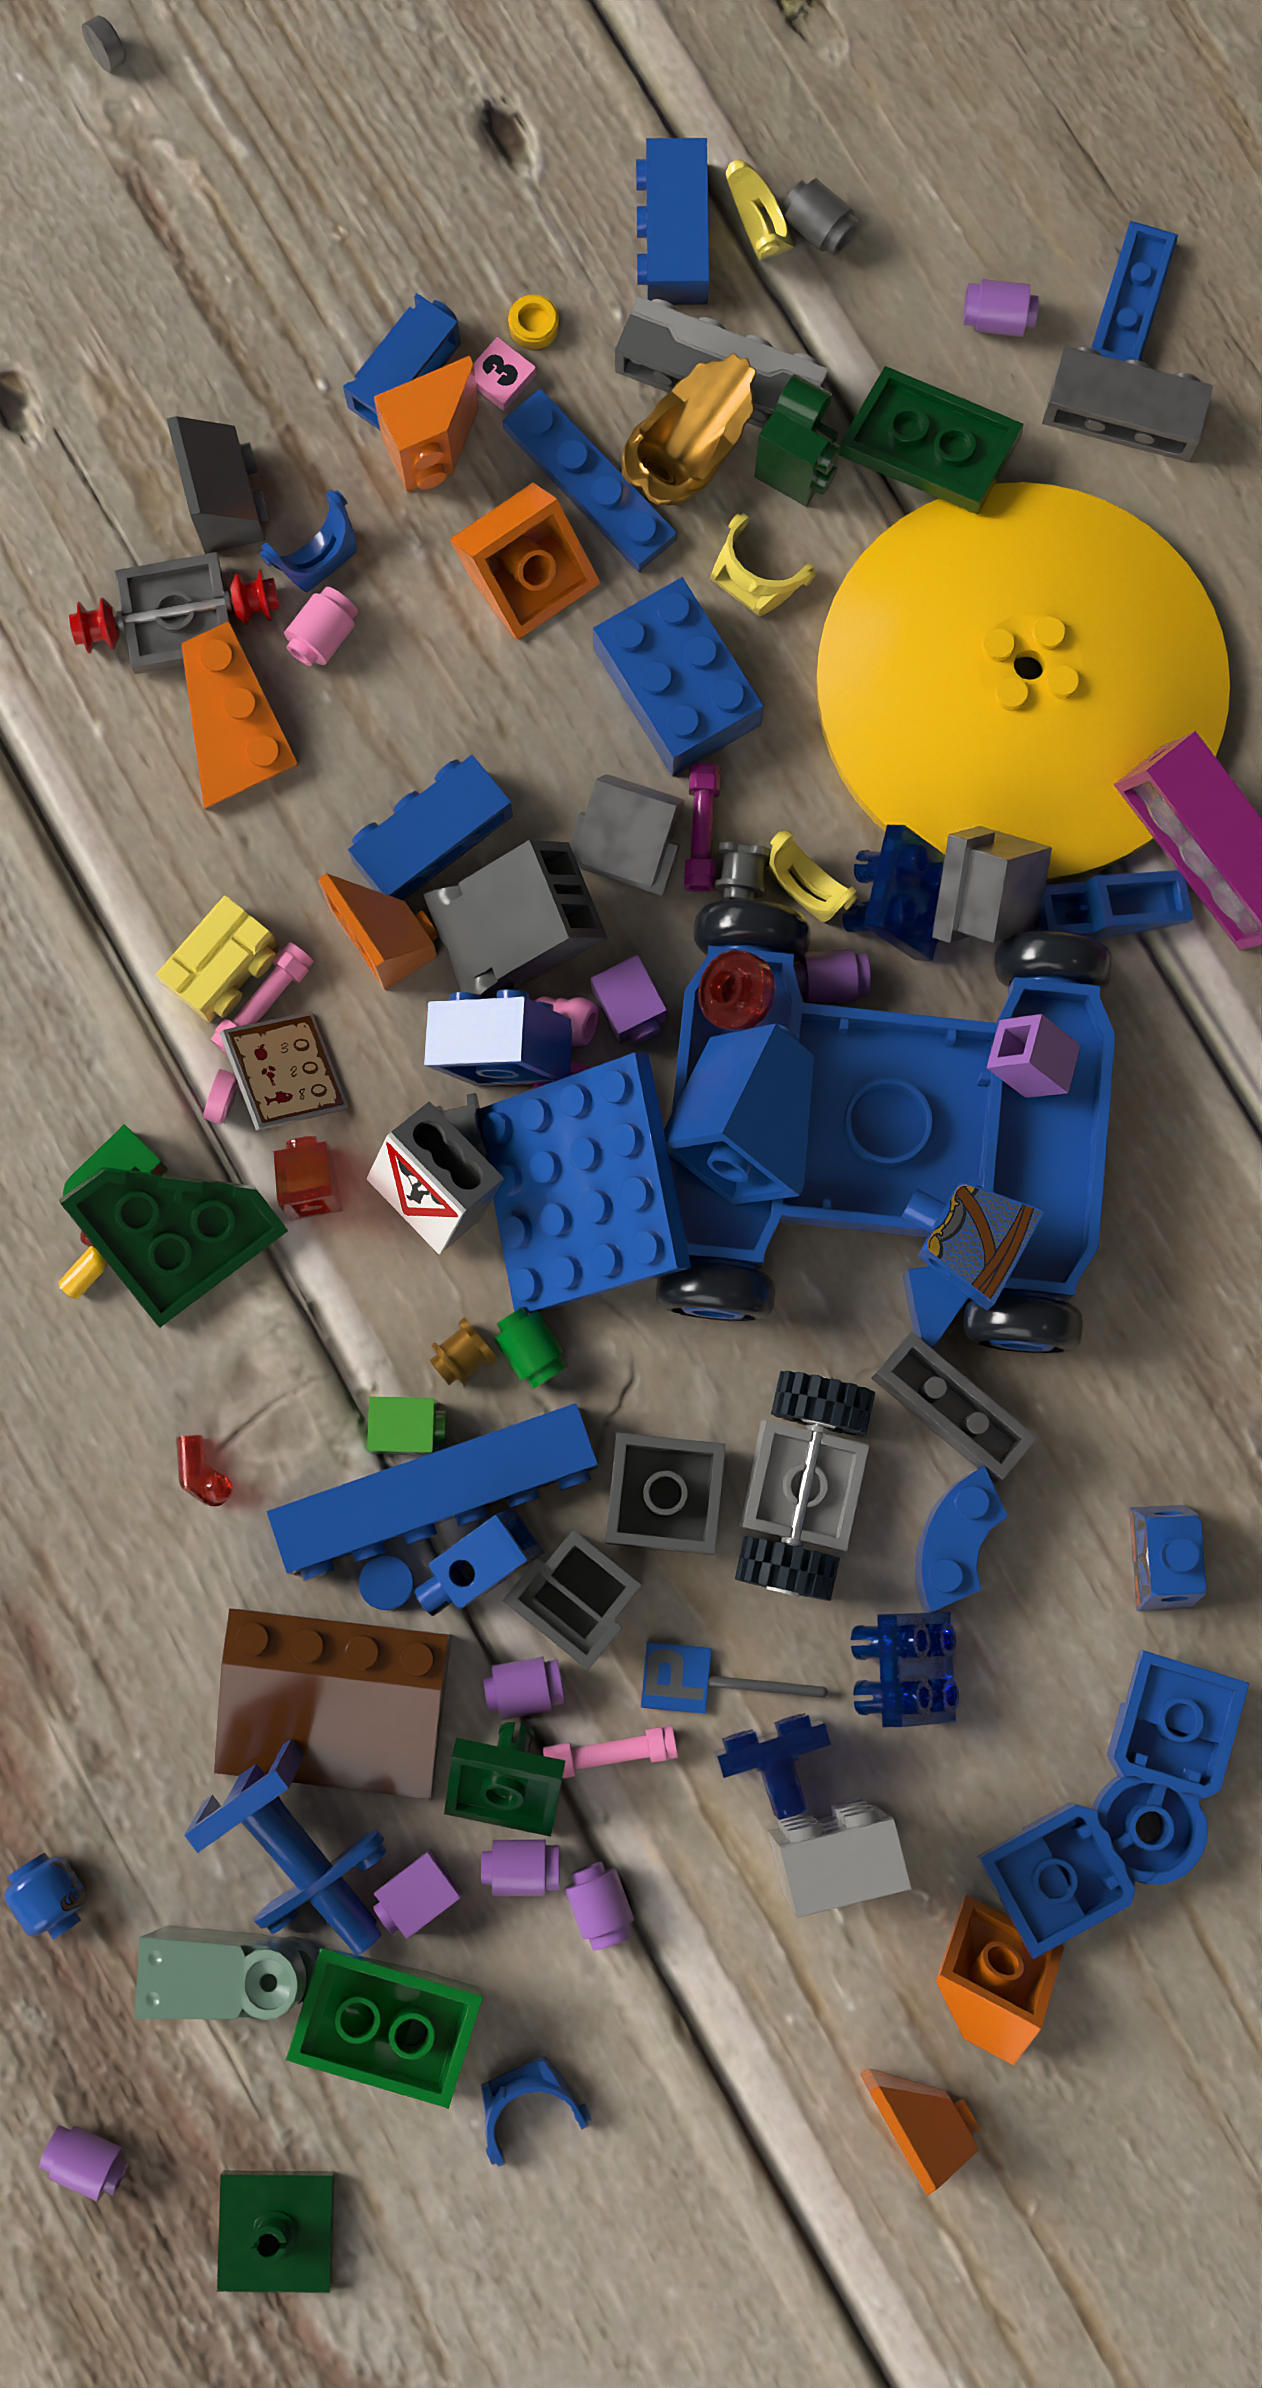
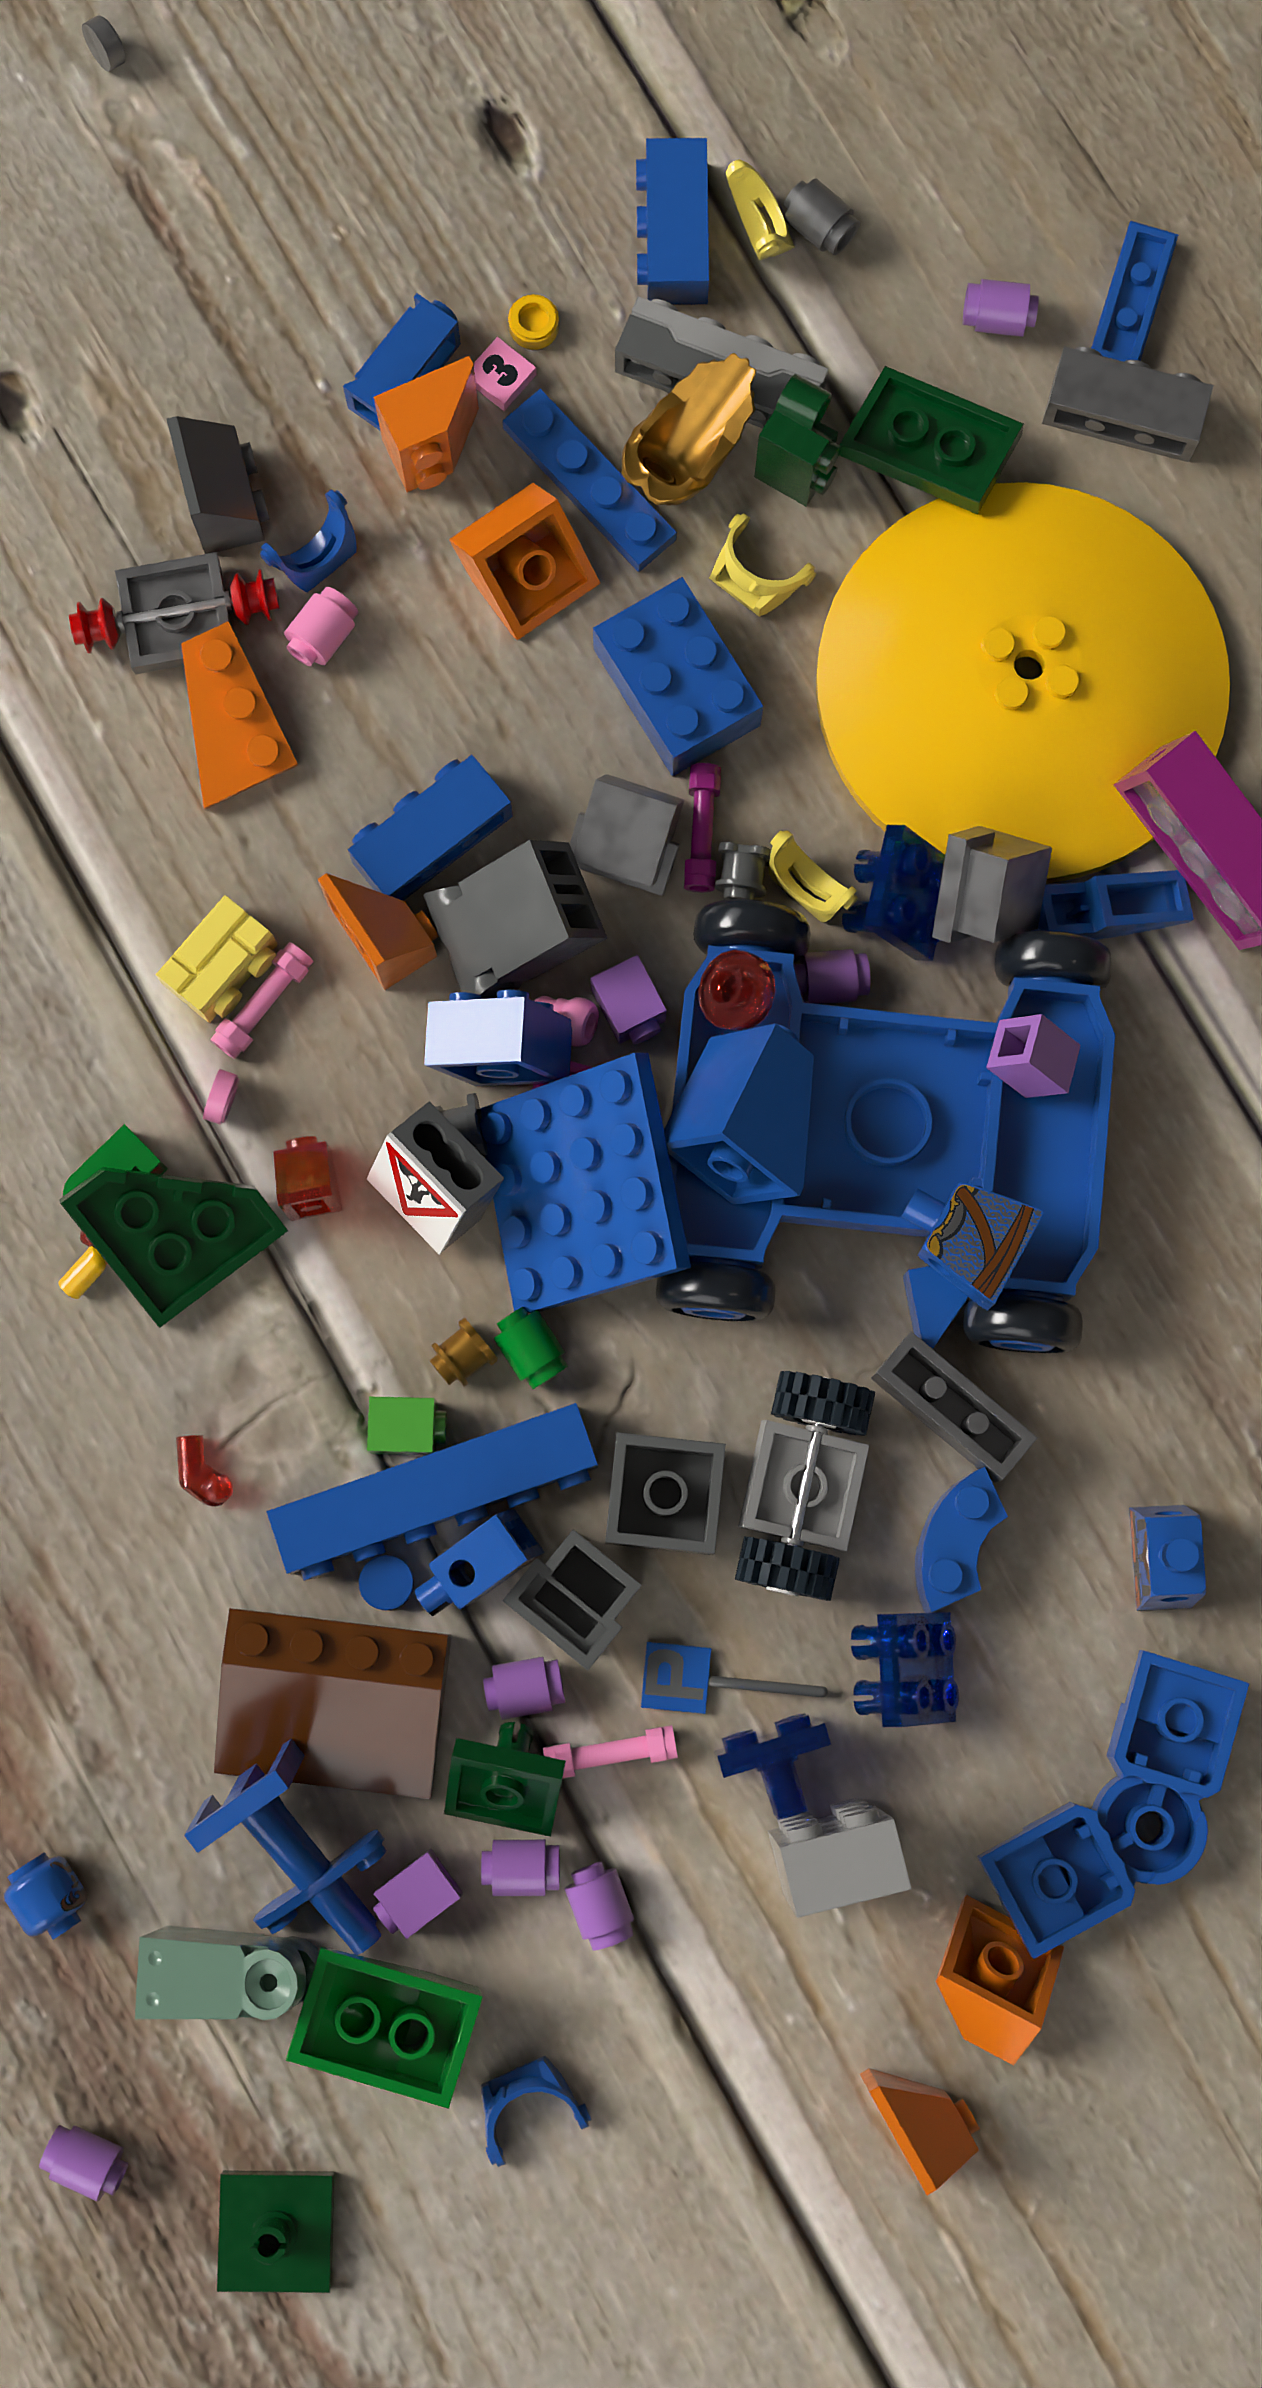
piece [219,1011,348,1131] -> none

